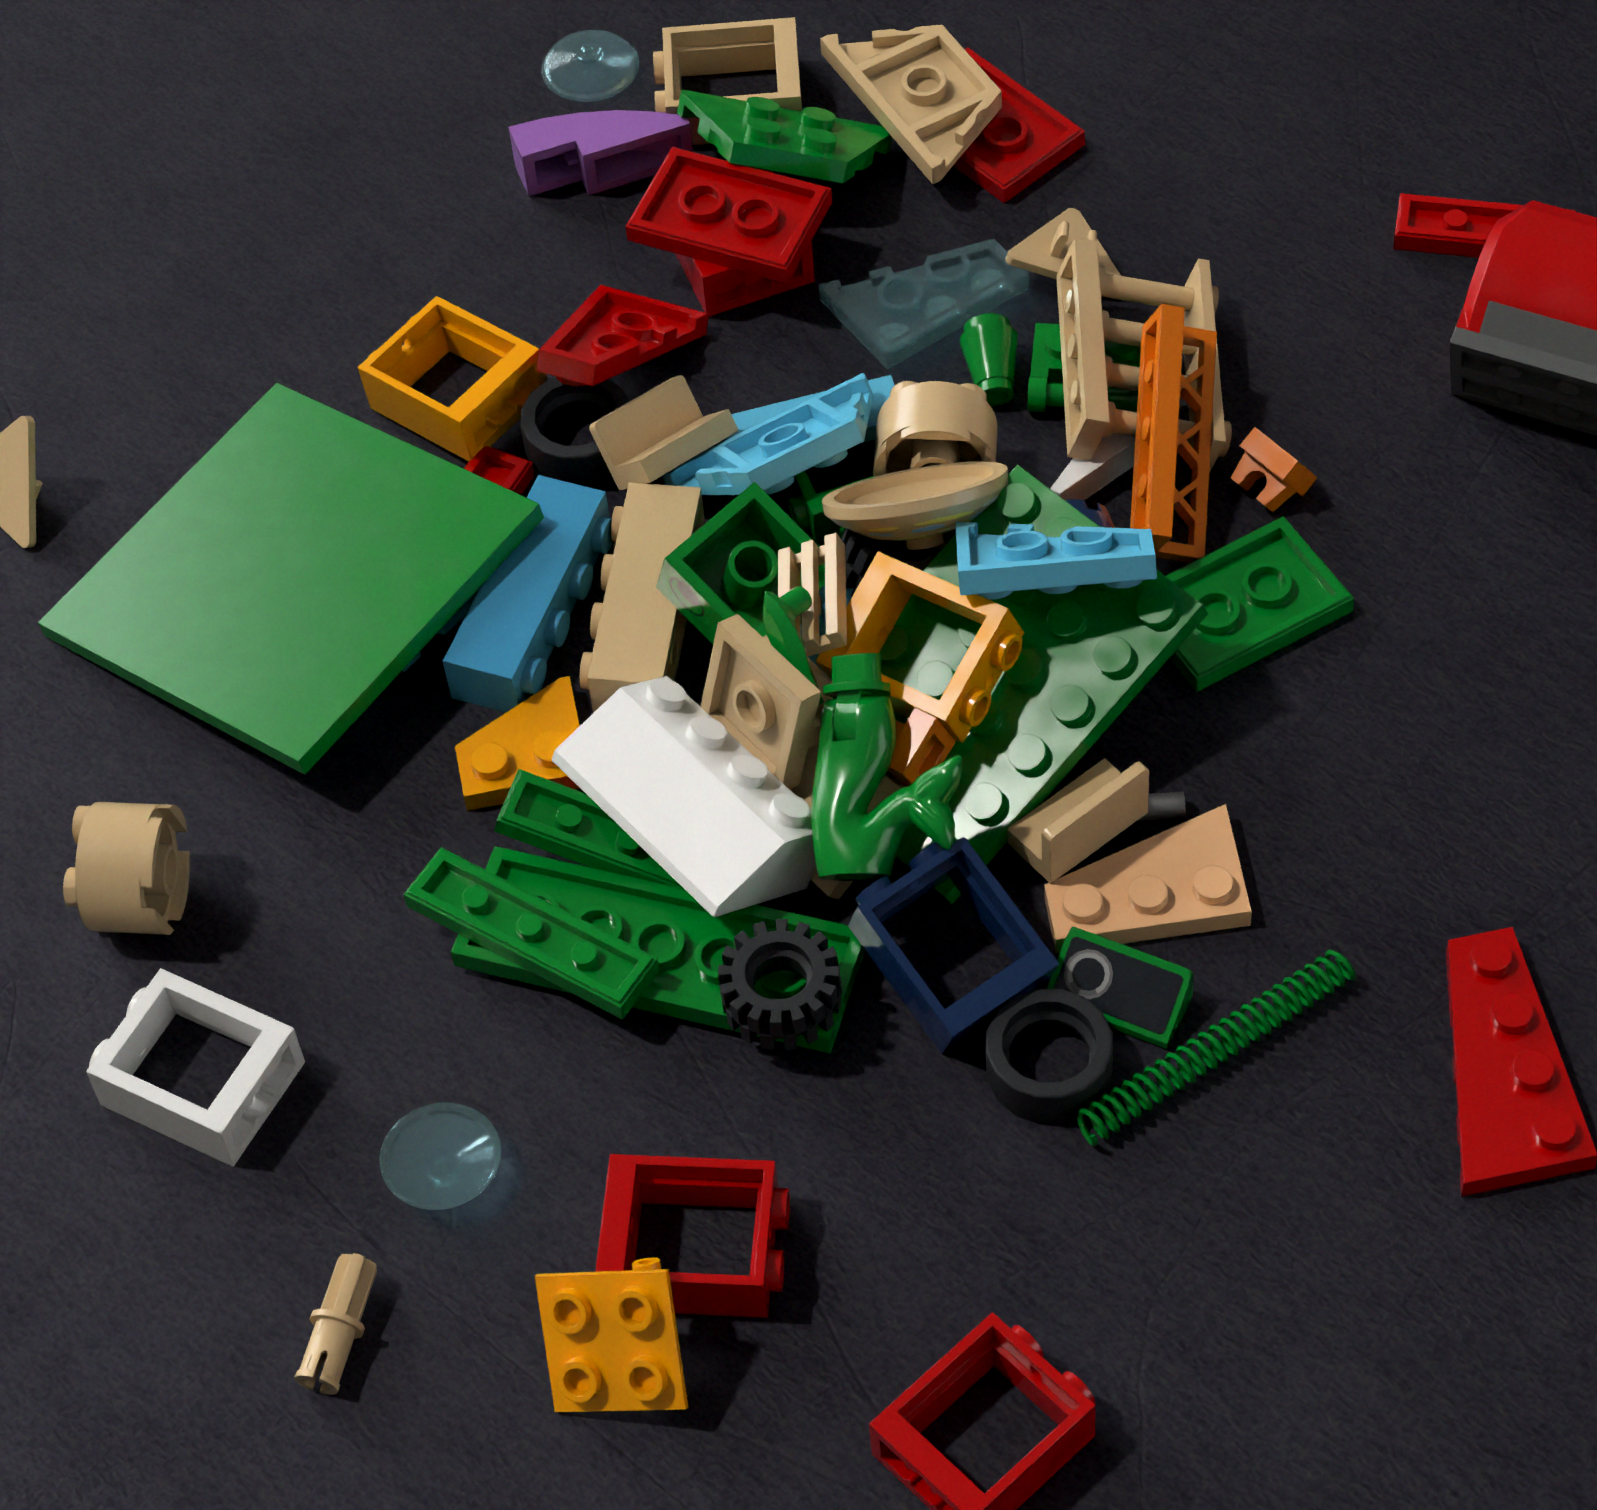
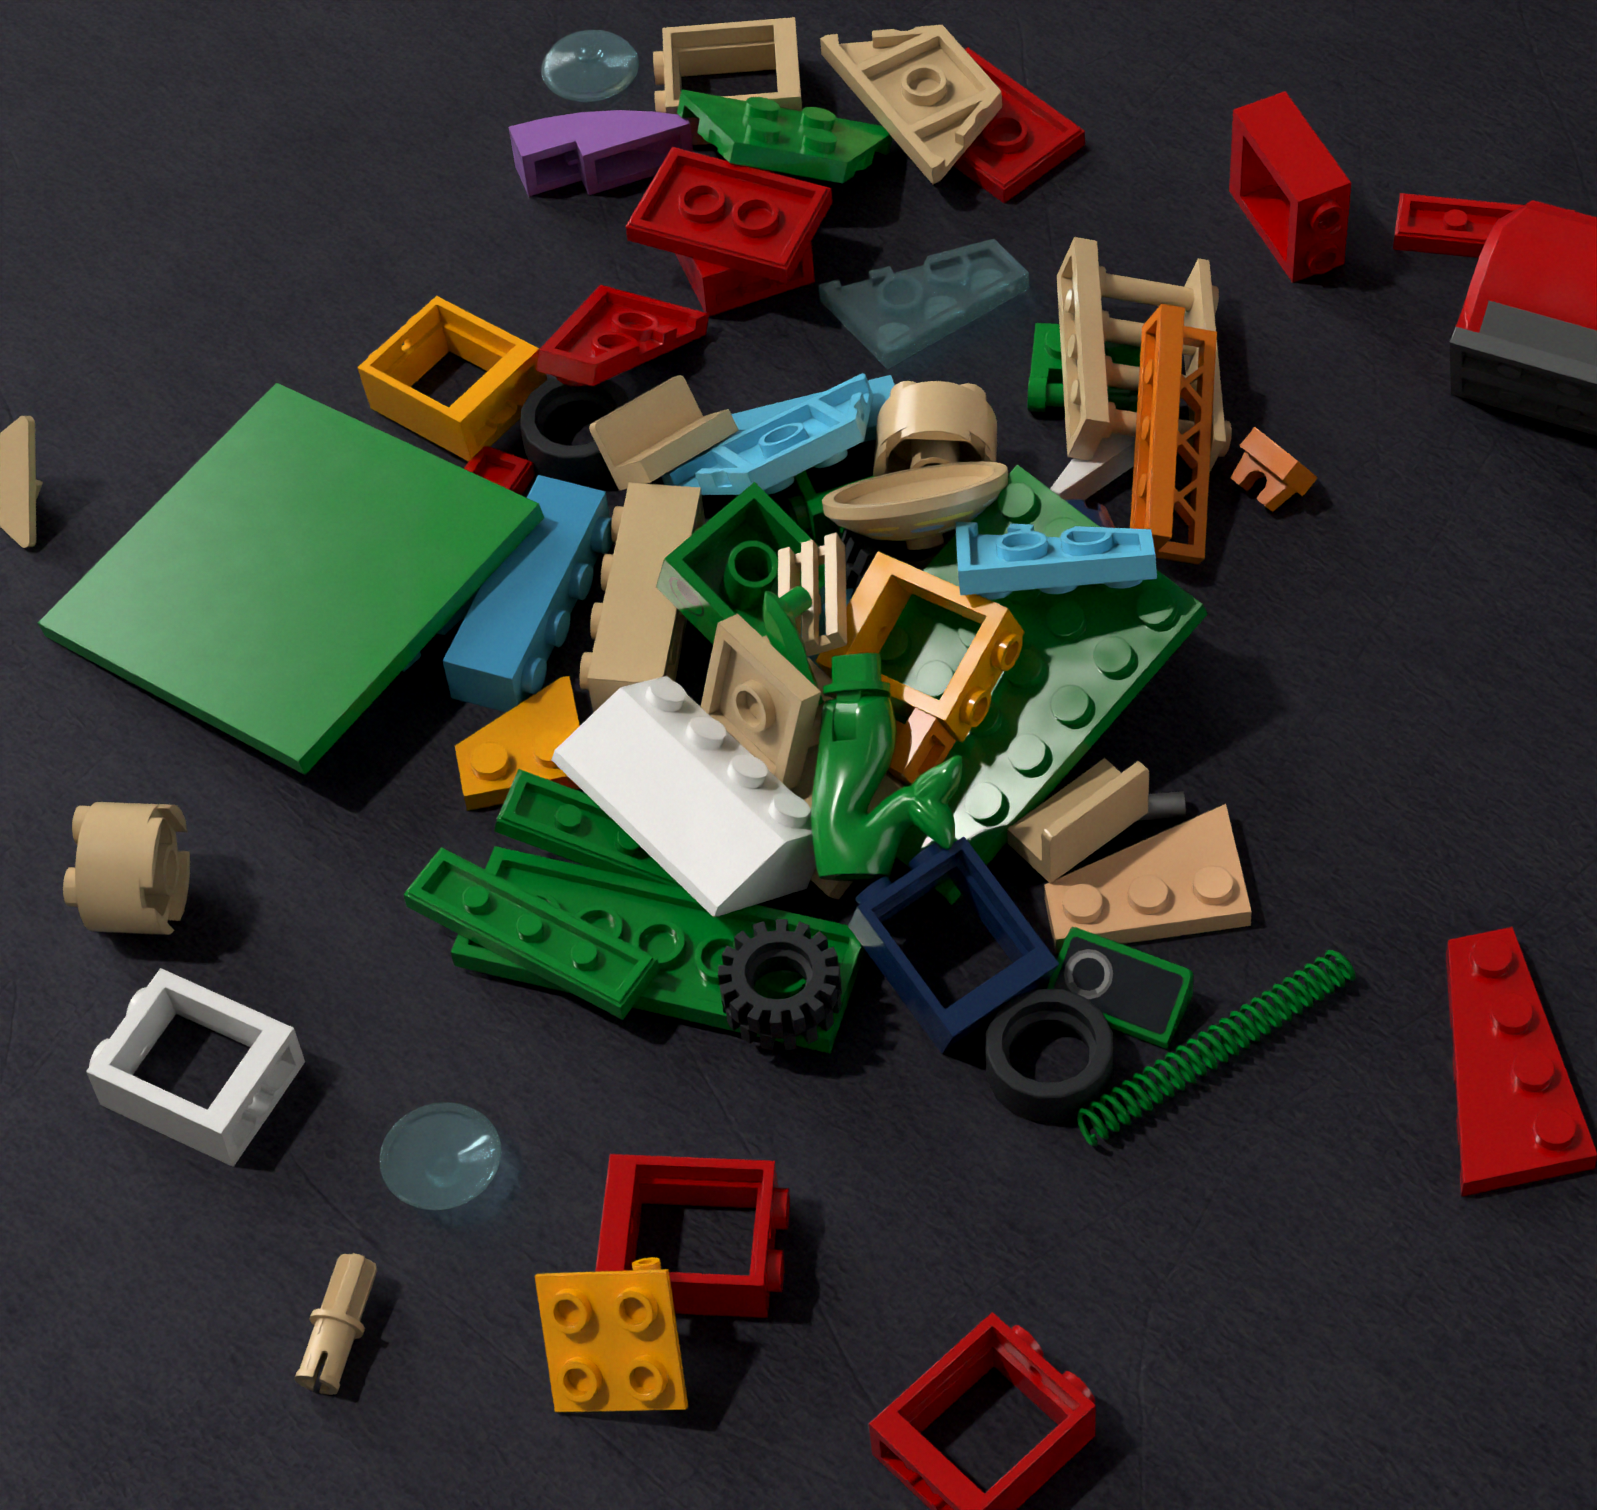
green cone [959,313,1018,406] -> none
tan piece [1005,208,1121,280] -> none
green tile [1166,516,1354,692] -> none
none -> red window [1229,91,1351,283]

